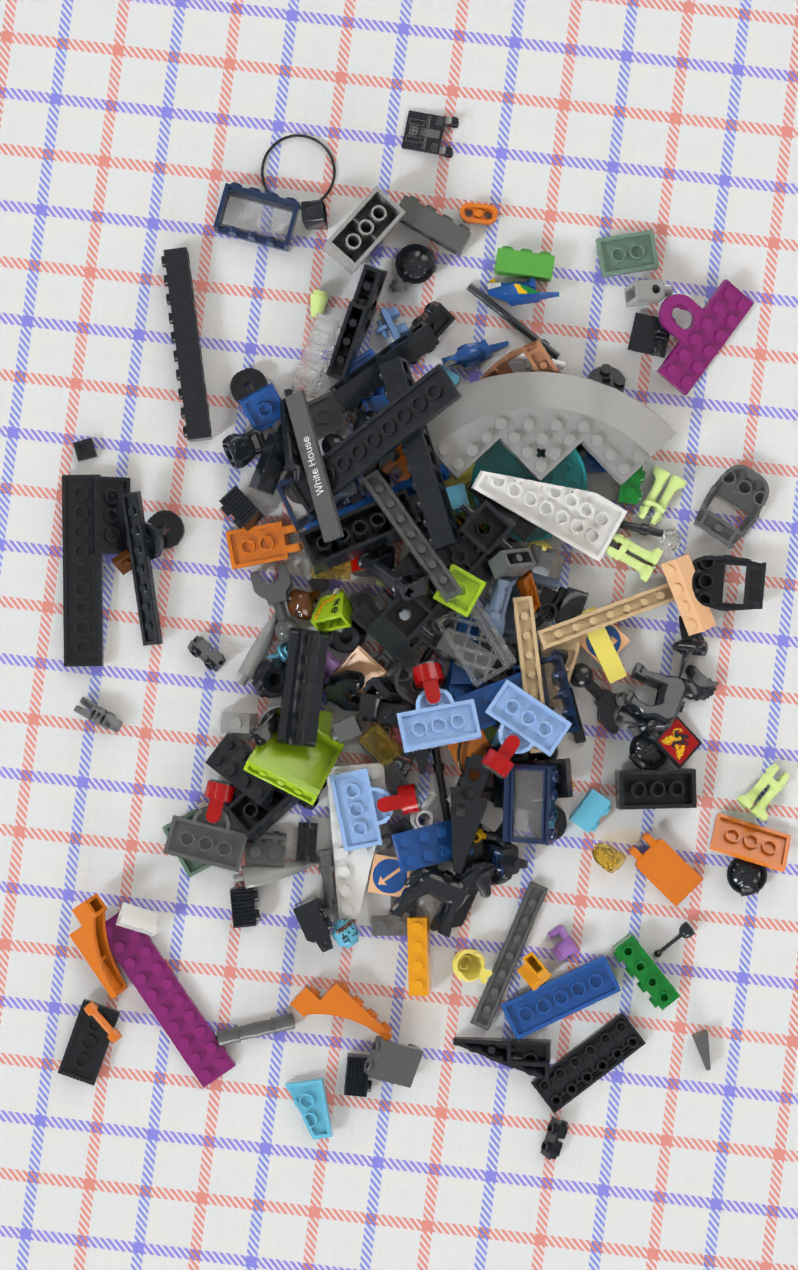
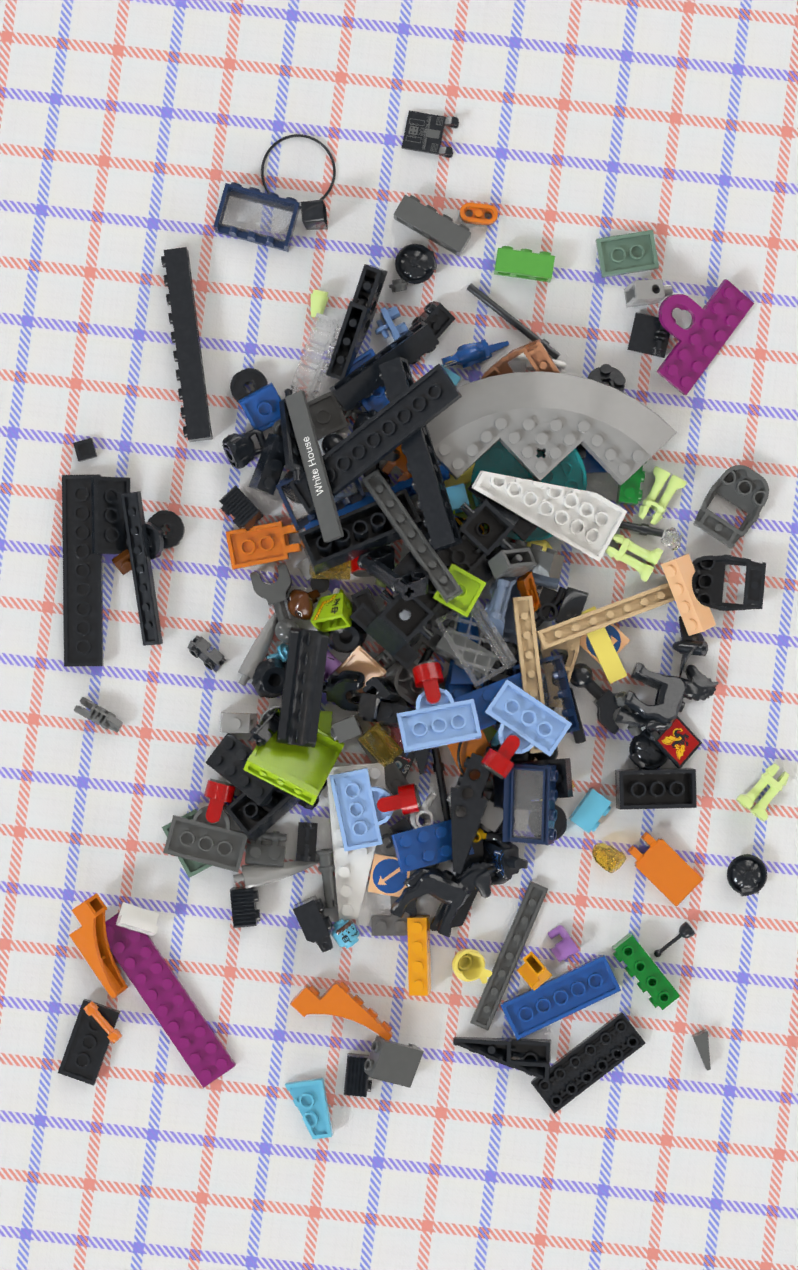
dark grey piece [217,1013,295,1046] -> none
light grey brick [323,186,406,275] -> none
blue animal [487,277,559,306] -> none
black hinge [540,1116,569,1160] -> none
orange plate [709,813,791,872] -> none

